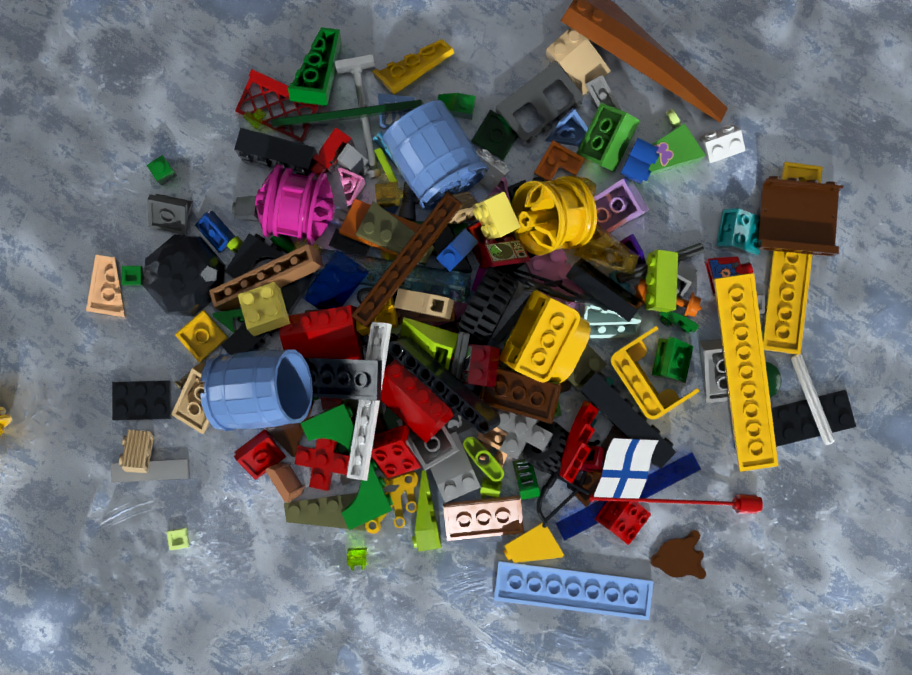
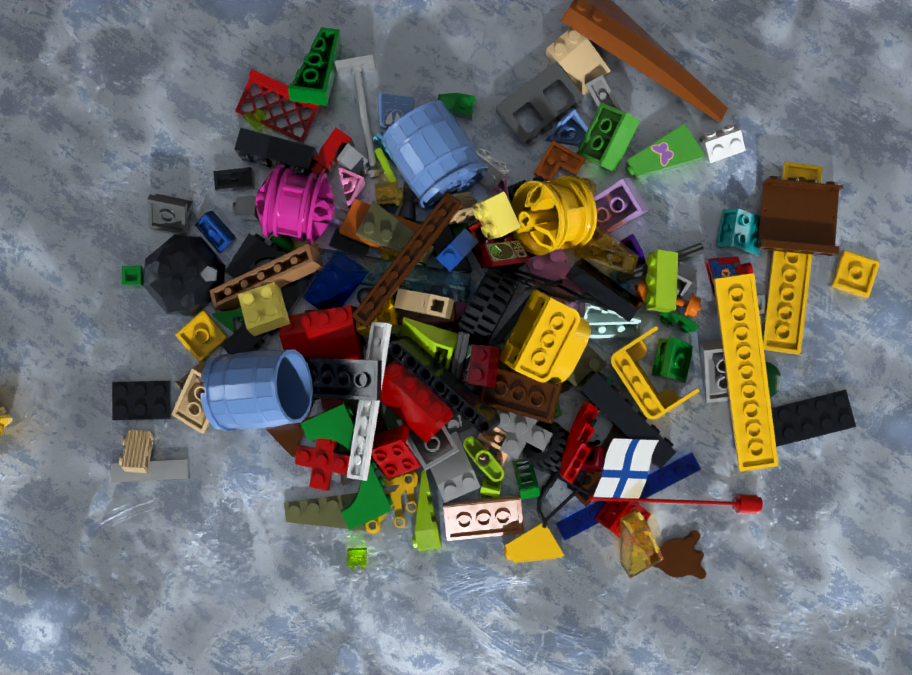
light nougat wing [86,255,125,317] -> none
green brick [146,155,177,185] -> none
yellowish green tile [167,528,190,550] -> none
lime hinge [226,236,243,253] -> none
red bracket [234,429,286,480] -> none
nougat slope [265,462,306,503] -> none
dark green tile [271,99,424,129] -> none
yellow wing [372,39,454,95] -> none
dark green tile [471,110,518,161] -> none
dark pink tile [472,265,486,291] -> none
light blue plate [494,561,654,620] -> none
blue brick [620,138,660,184] -> none
yellowish green tile [666,109,681,128] -> none
white axle [791,354,835,445] -> none
none -> black plate [213,167,254,191]
none -> clear yellow wedge [620,509,664,579]
none -> yellow tile [831,250,880,298]

